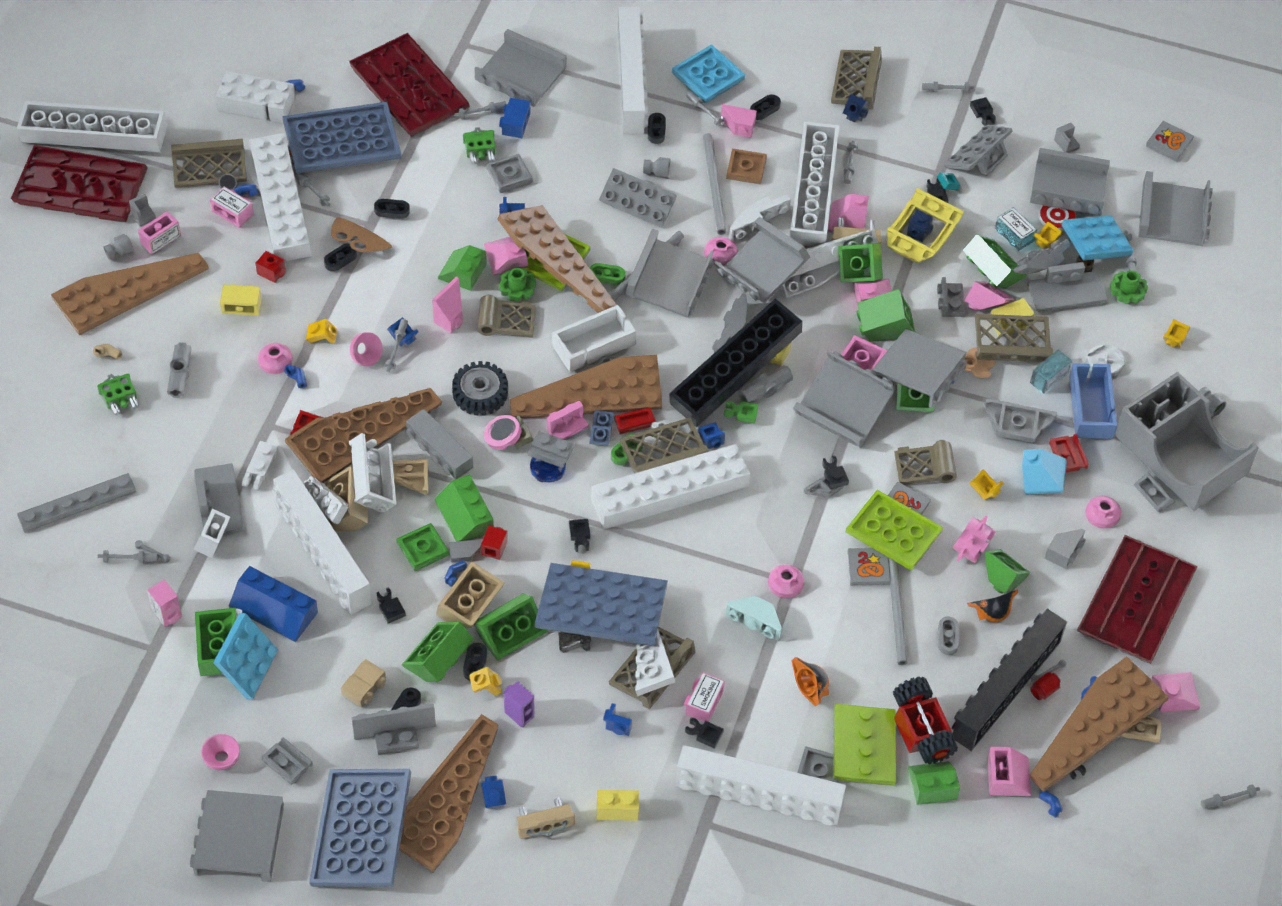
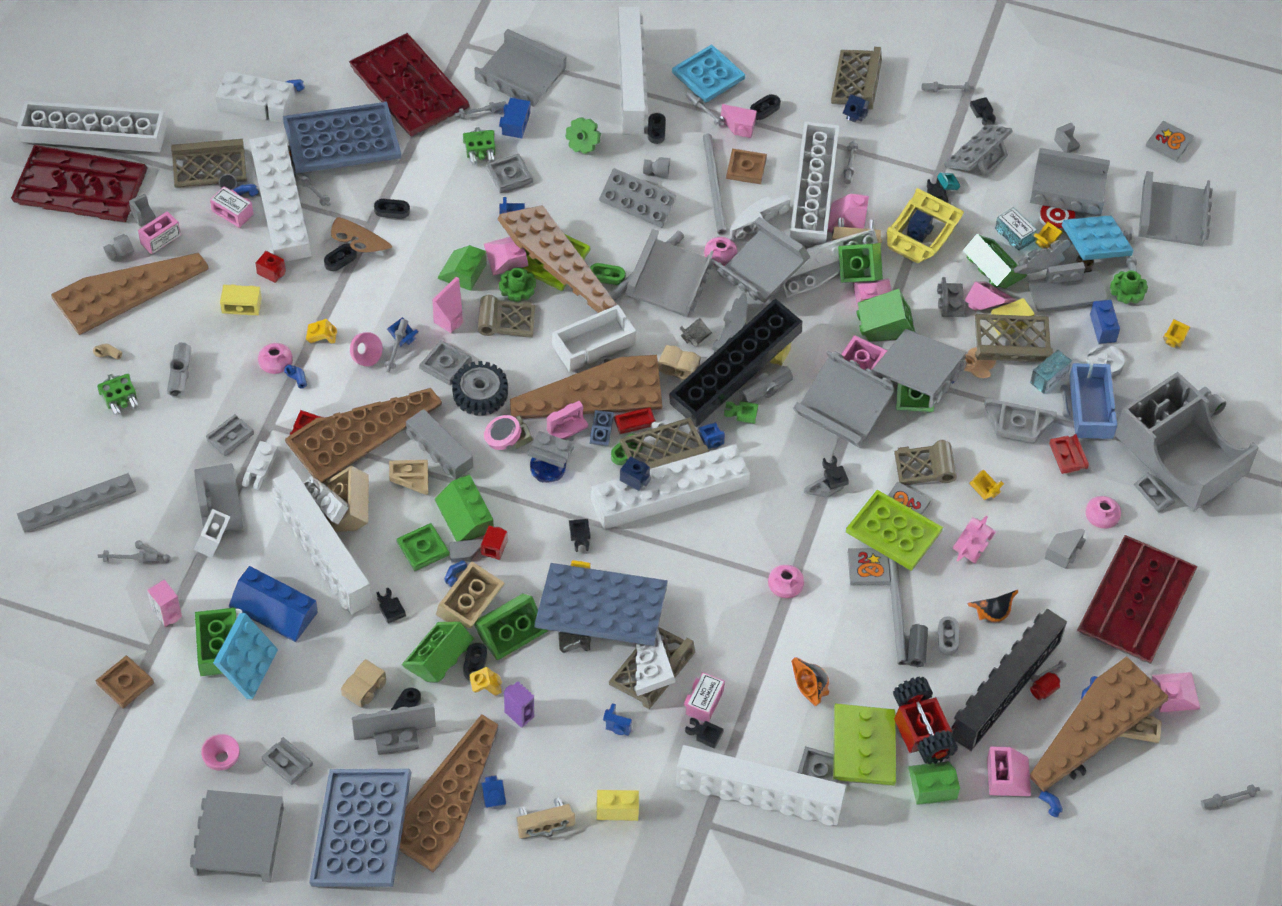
white door [349,433,396,513] -> none
light aqua slope [726,596,782,641] -> none
bright green slope [985,549,1031,594] -> none
medium azure slope [1022,449,1067,495] -> none
none -> medium nougat tile [95,655,154,708]
none -> light grey plate [206,414,254,456]
none -> light grey tile [419,340,472,385]
none -> bright green plant [565,117,601,154]
none -> dark blue brick [620,456,651,491]
none -> tan brick [658,345,701,380]
none -> clear smoke bracket [680,318,712,347]
none -> dark grey axle [907,624,928,667]
none -> light grey hinge [1060,385,1070,417]
none -> blue brick [1090,300,1120,344]

